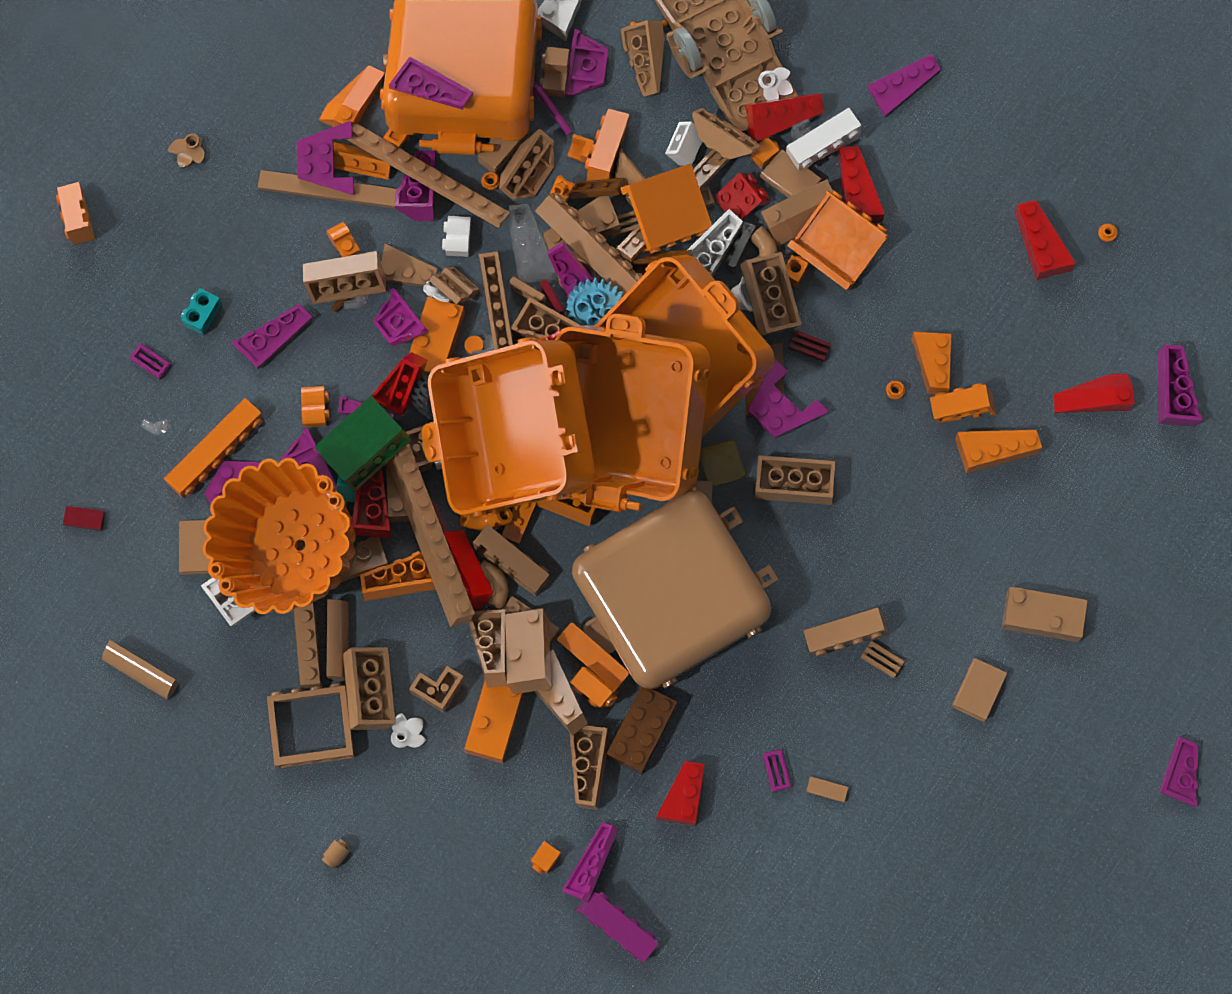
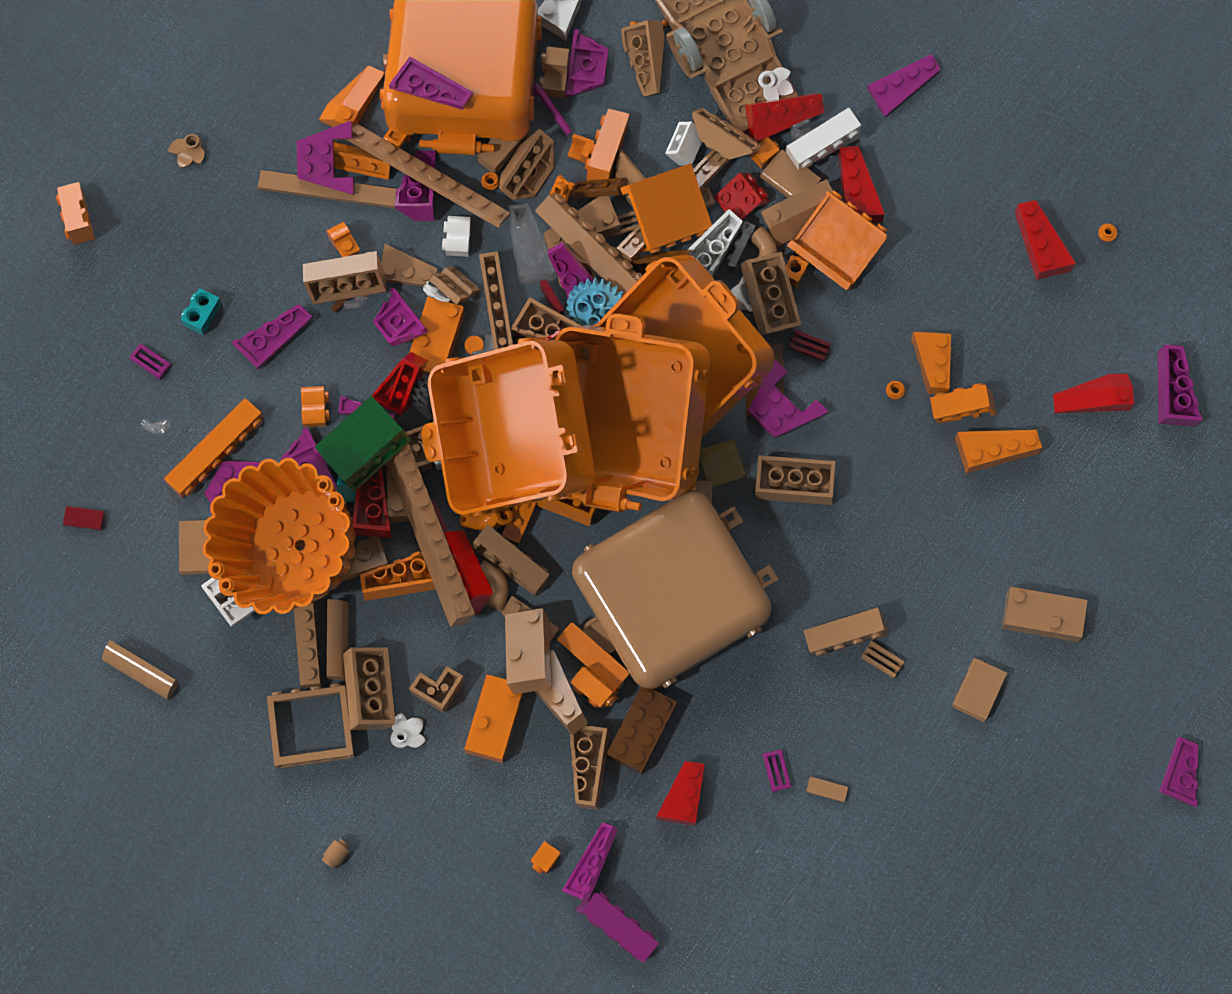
medium nougat wedge [468,609,507,687] -> none
medium nougat tile [509,276,545,304] -> none

